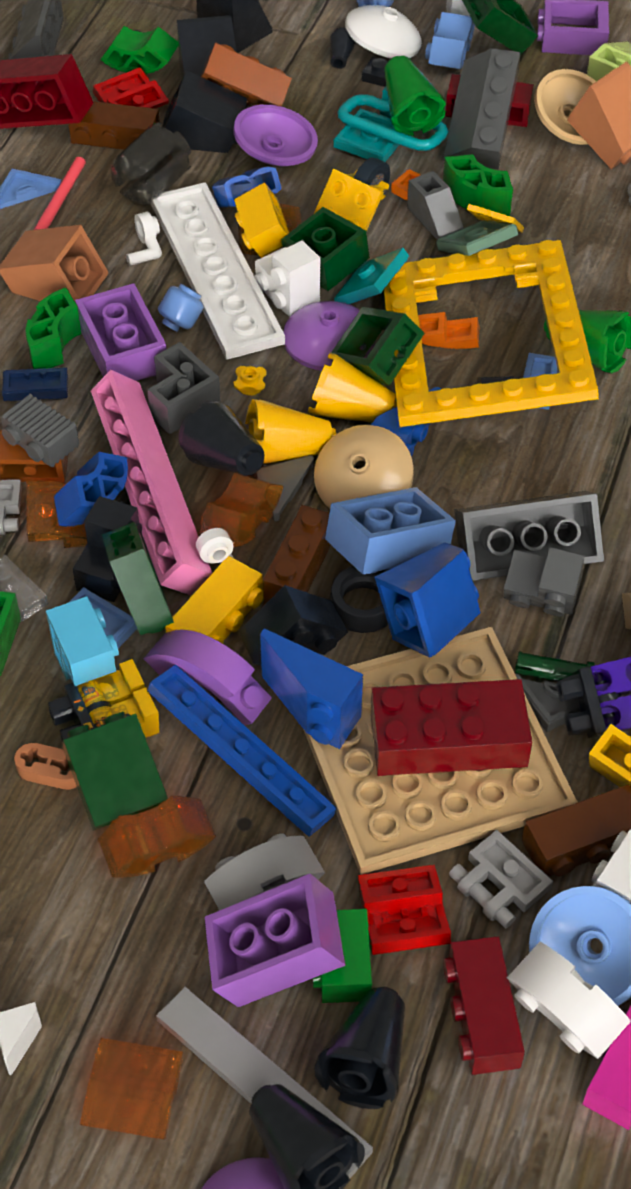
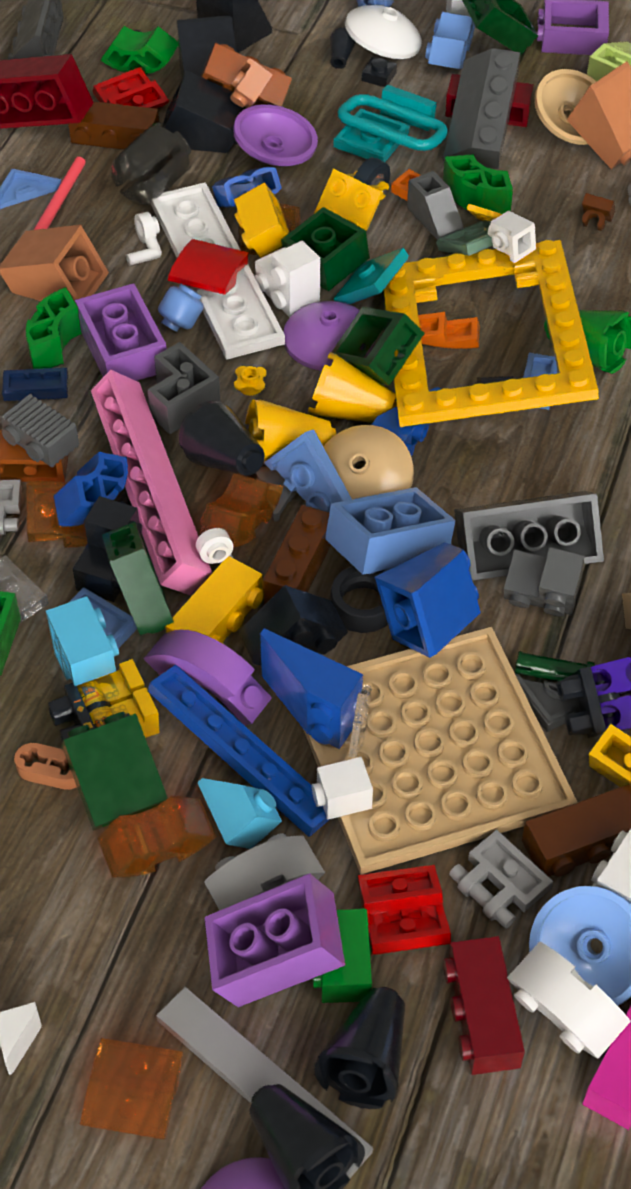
dark red brick [370,679,533,776] -> none
green cone [384,56,446,136] -> none
none -> red slope [168,239,249,295]
none -> medium azure slope [197,778,282,849]
none -> brick [230,57,273,108]
none -> medium blue wing [264,429,352,513]
none -> white brick [312,757,373,820]
none -> clear piece [349,685,372,758]
none -> white brick [488,211,536,263]
none -> reddish brown tile [582,193,615,231]

